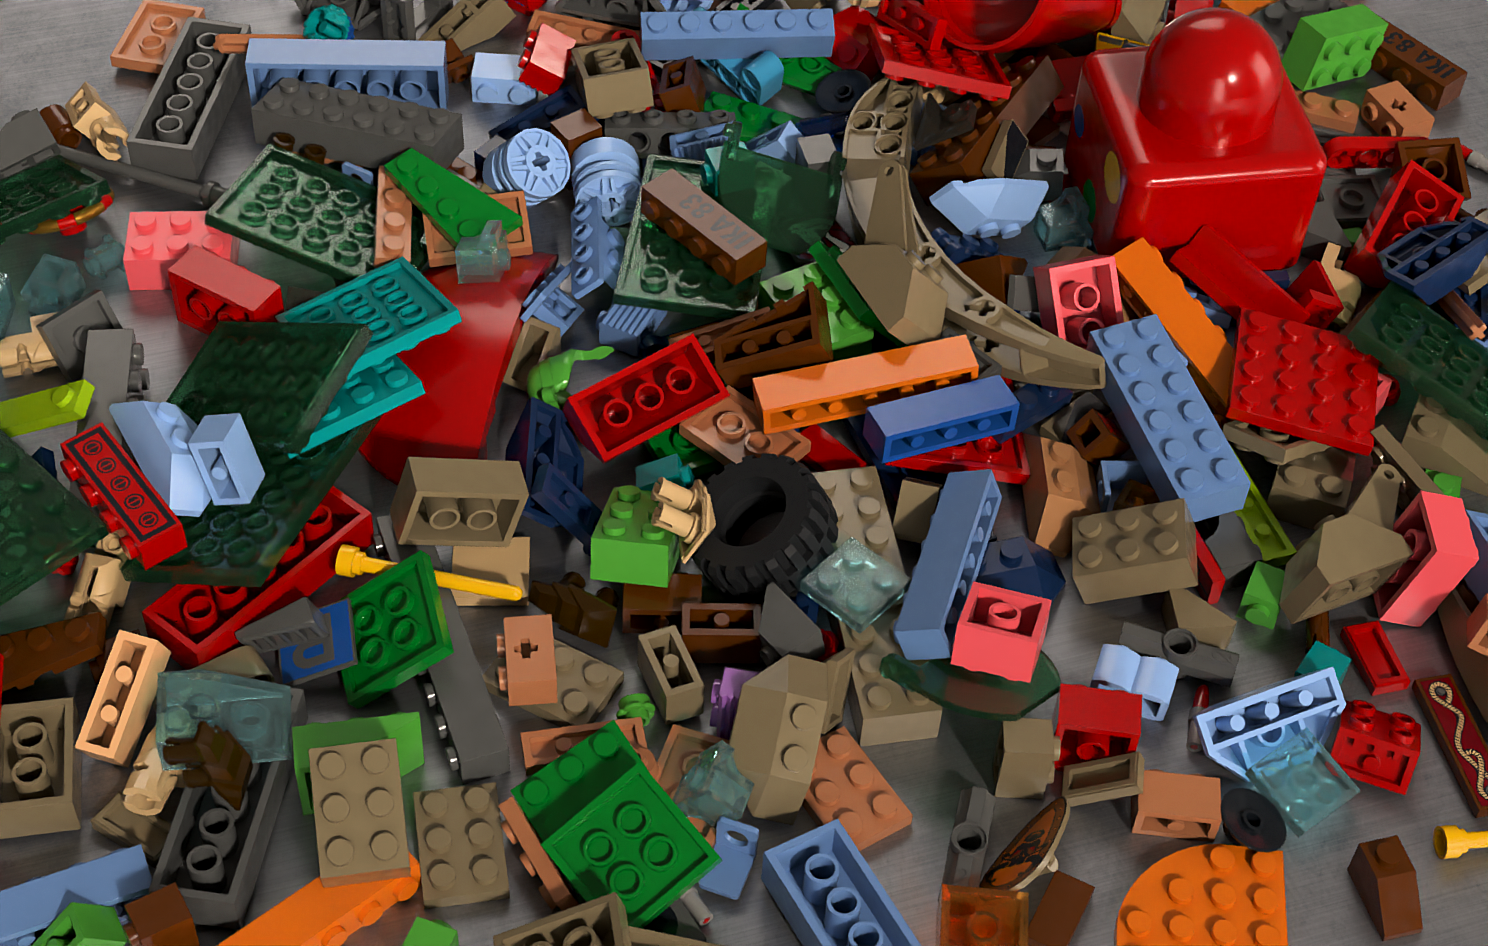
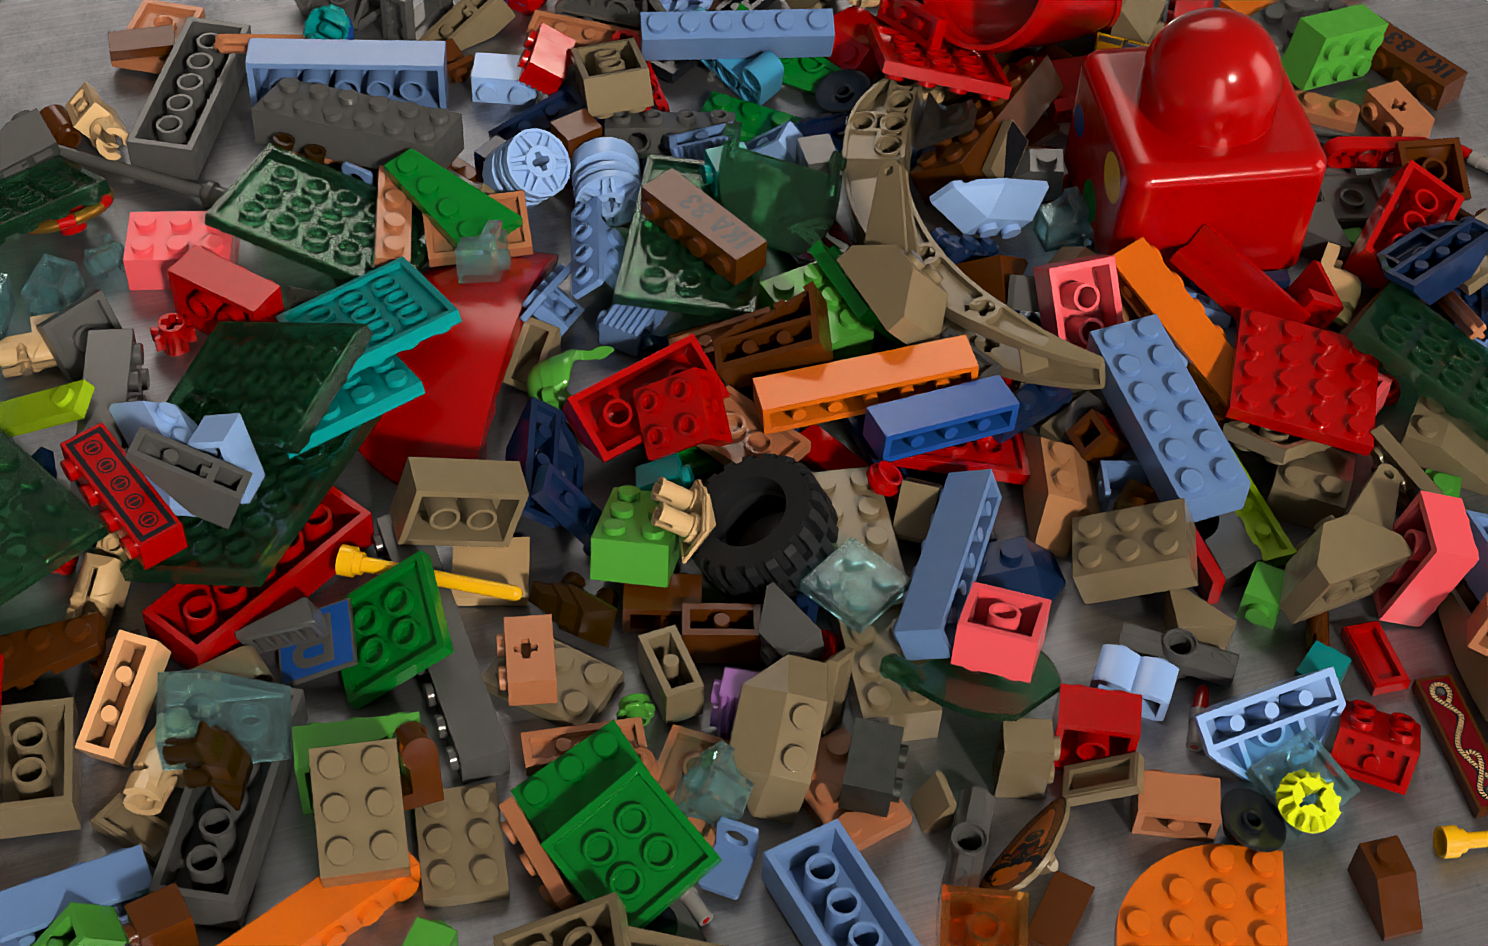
reddish brown brick [659,56,706,112] -> none
none -> tile [108,25,175,61]
none -> dark grey slope [125,426,253,529]
none -> red gear [150,312,198,356]
none -> reddish brown leg [392,721,444,811]
none -> red bracket [633,367,733,461]
none -> pearl dark grey brick [838,718,909,818]
none -> red plate [866,460,903,497]
none -> dark tan slope [910,771,957,833]
none -> neon yellow gear [1276,768,1342,833]

